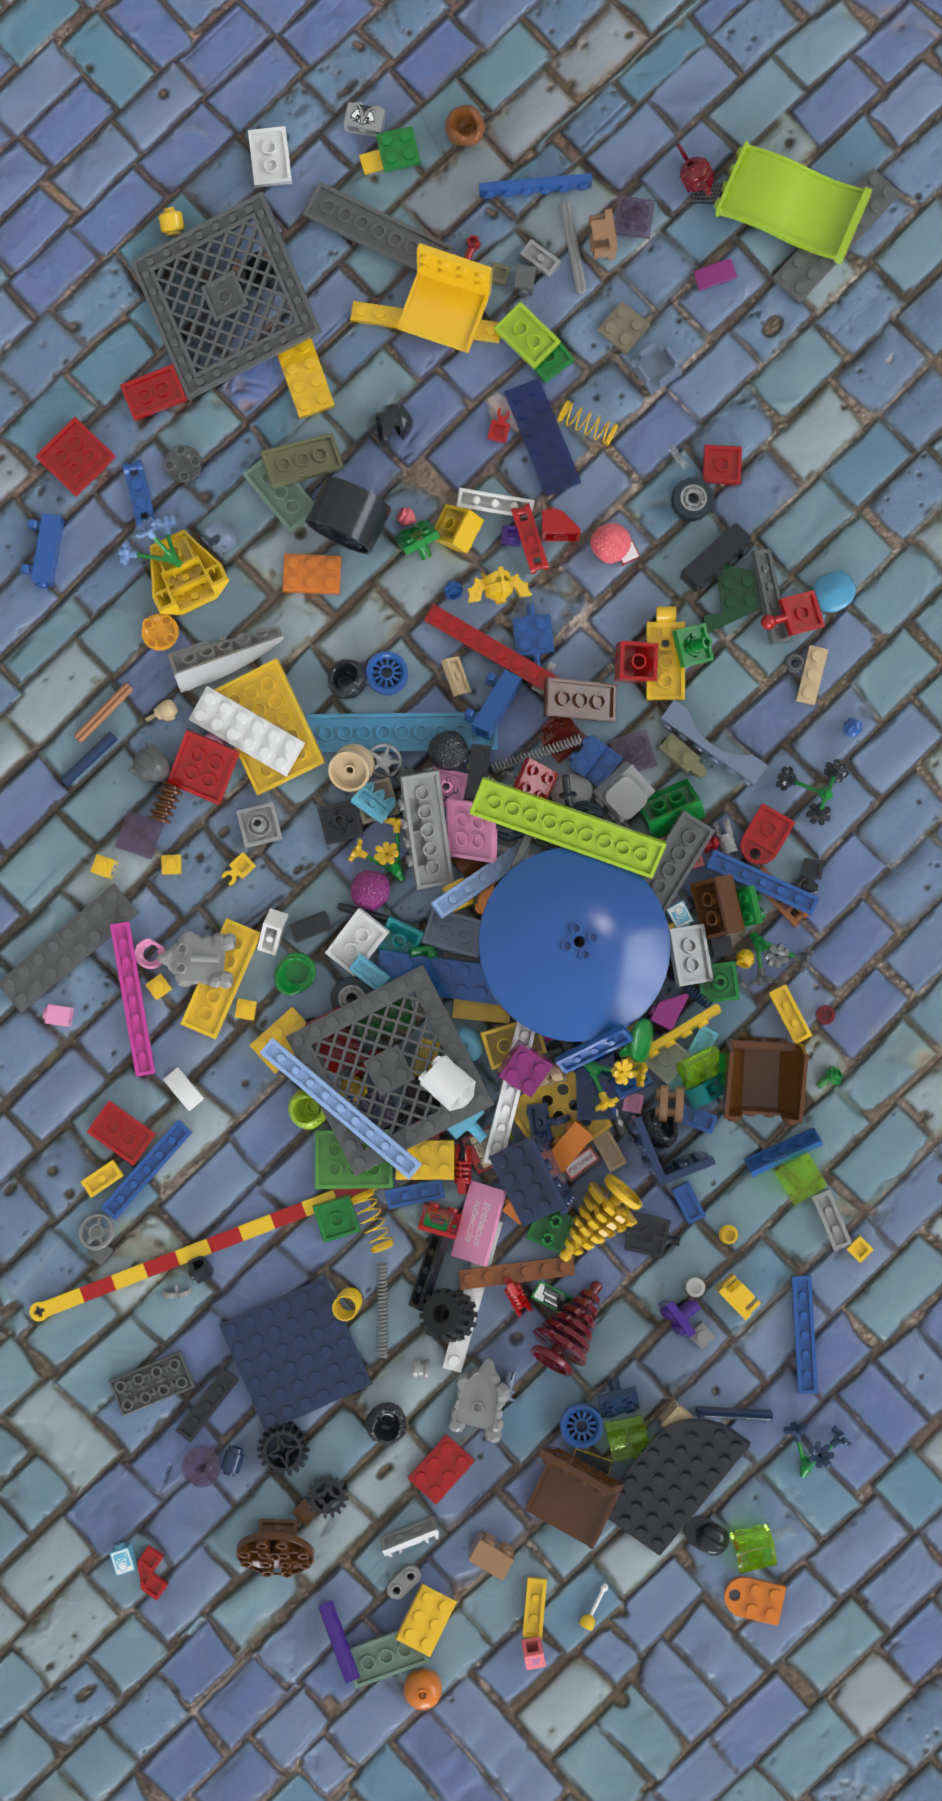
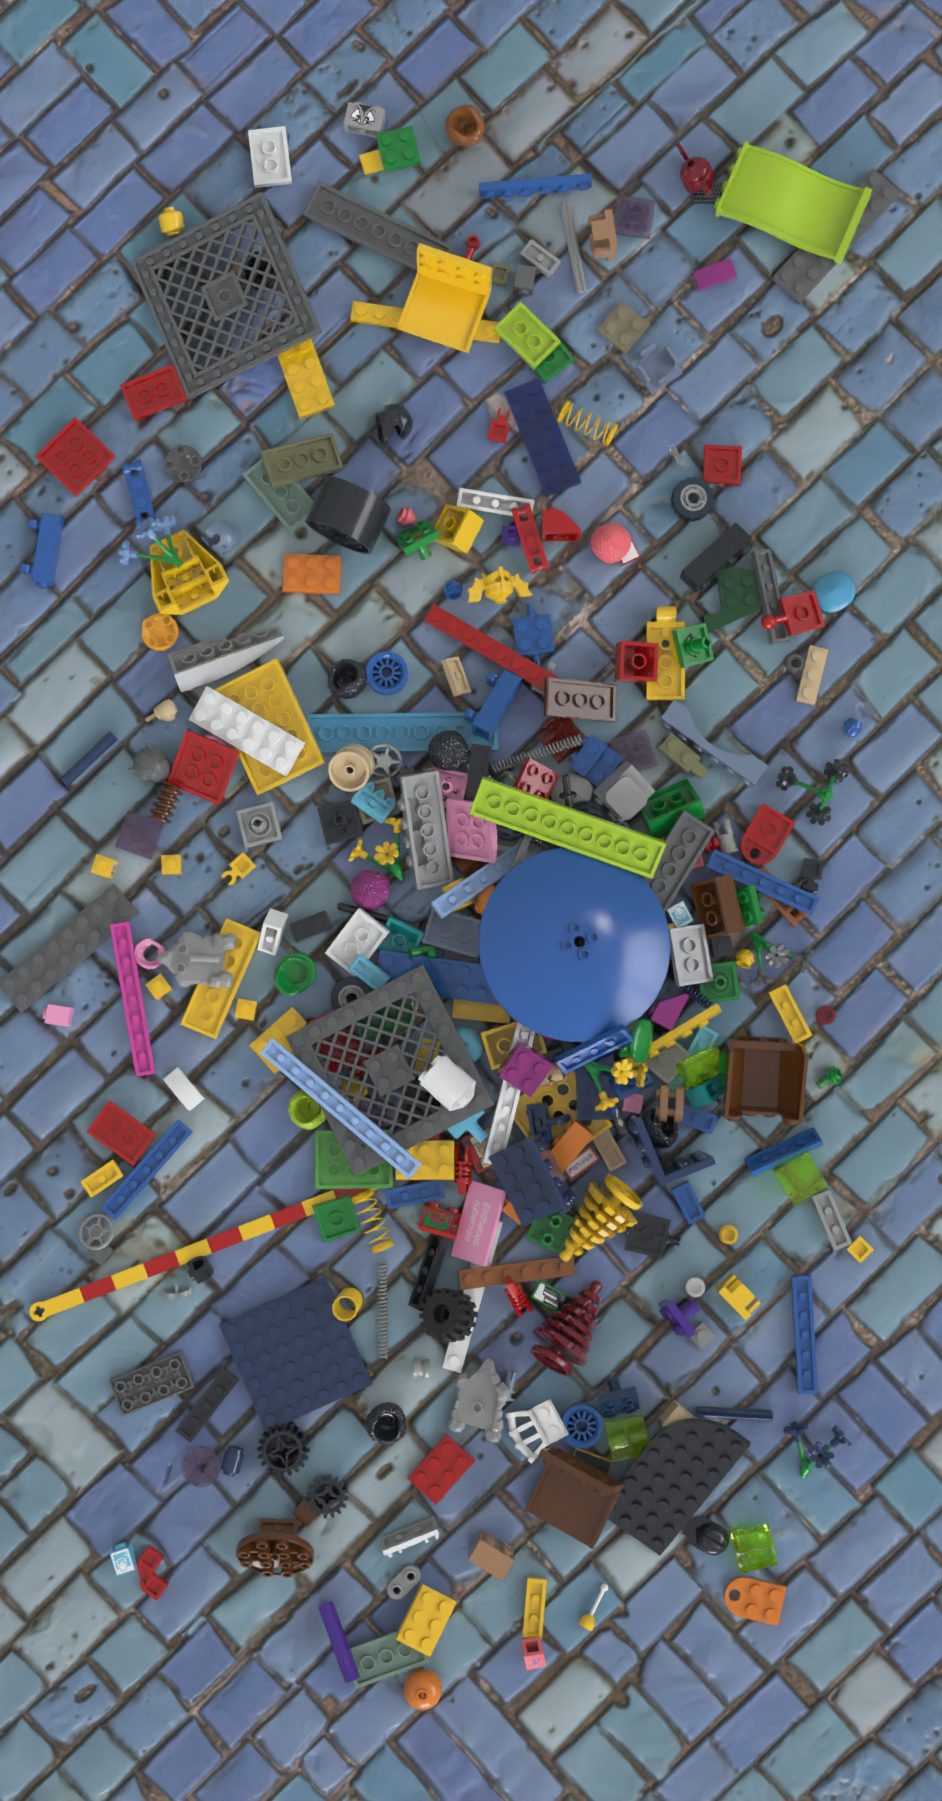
nougat axle [74,683,133,743] -> none
none -> white plate [505,1399,569,1464]

